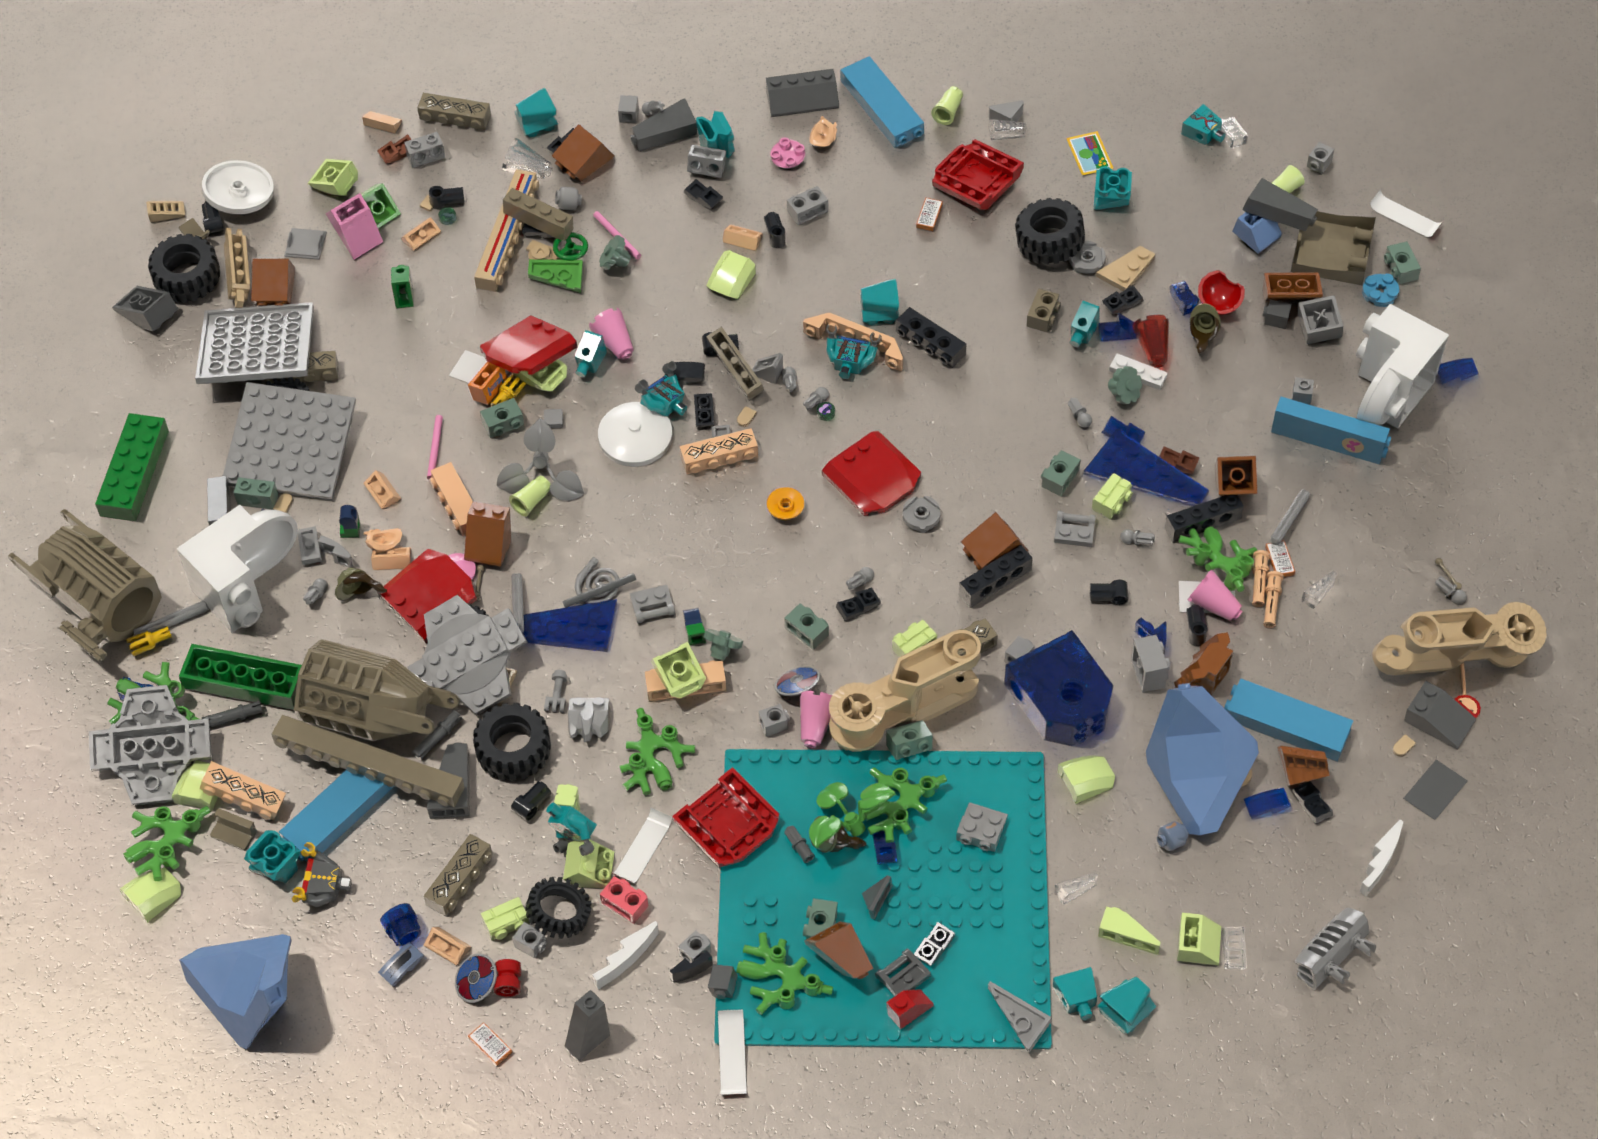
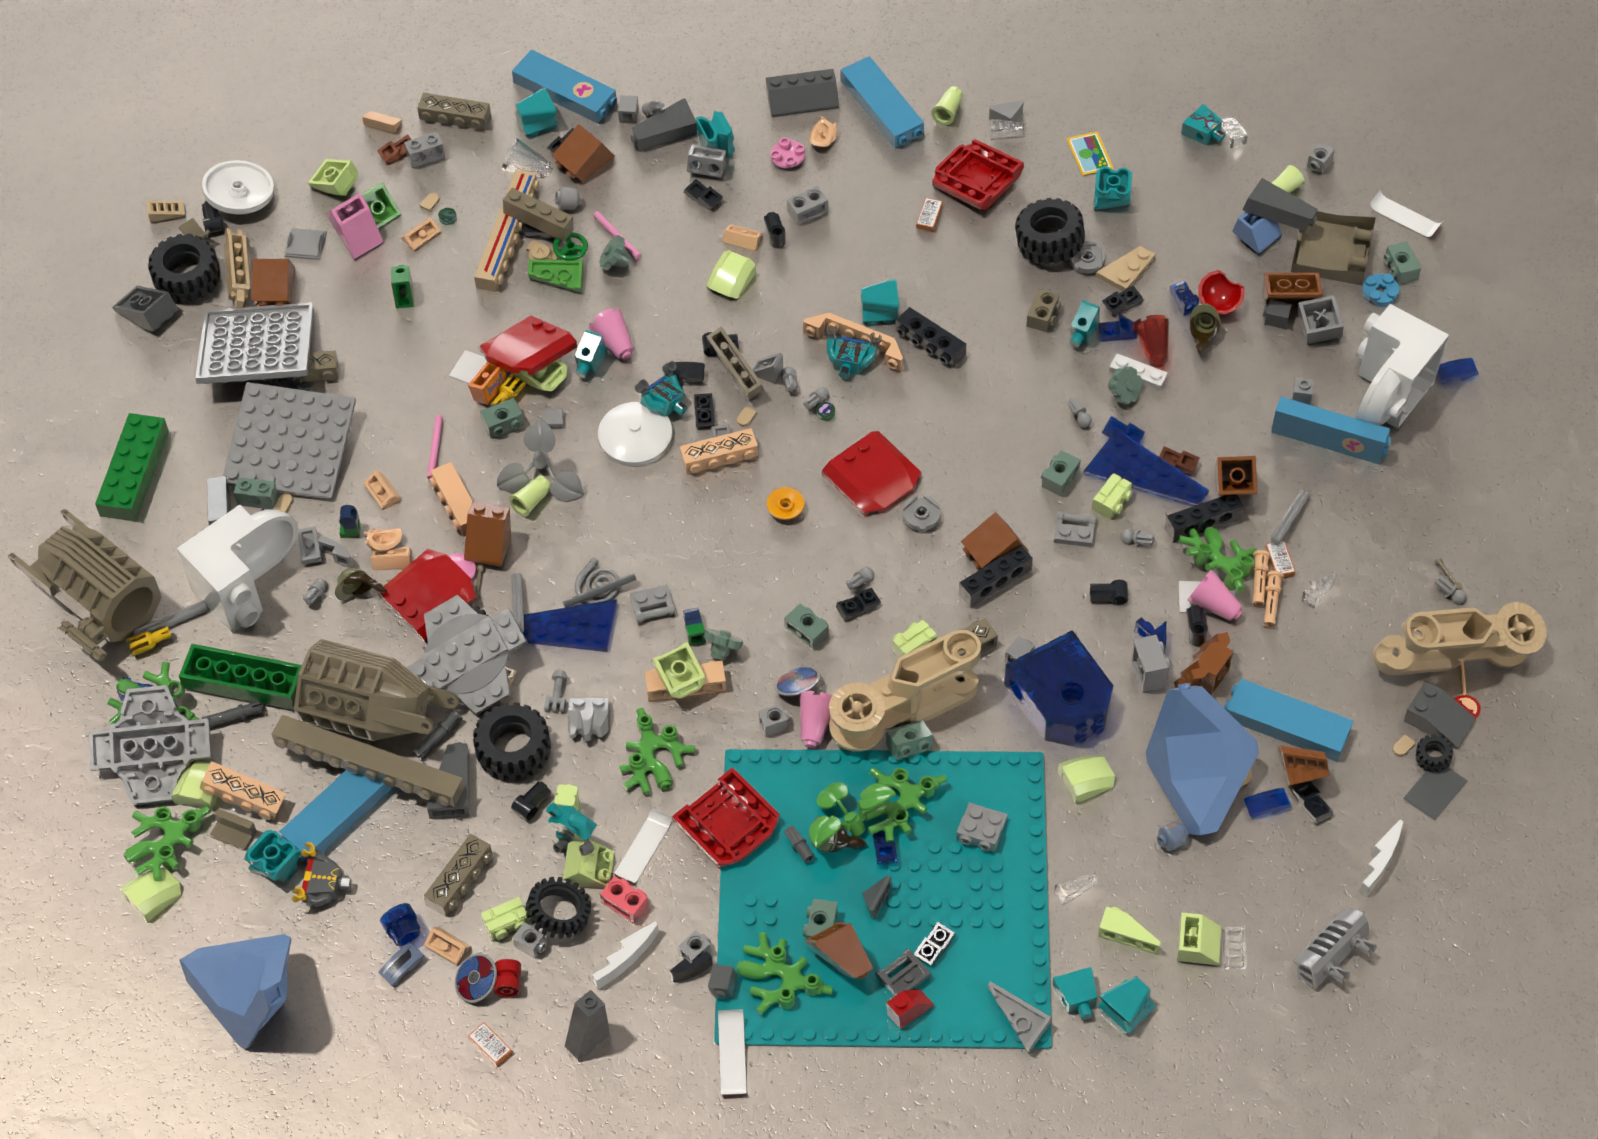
black piece [429,186,464,209] -> none
none -> dark azure brick [512,49,617,124]
none -> black tyre [1416,734,1453,773]

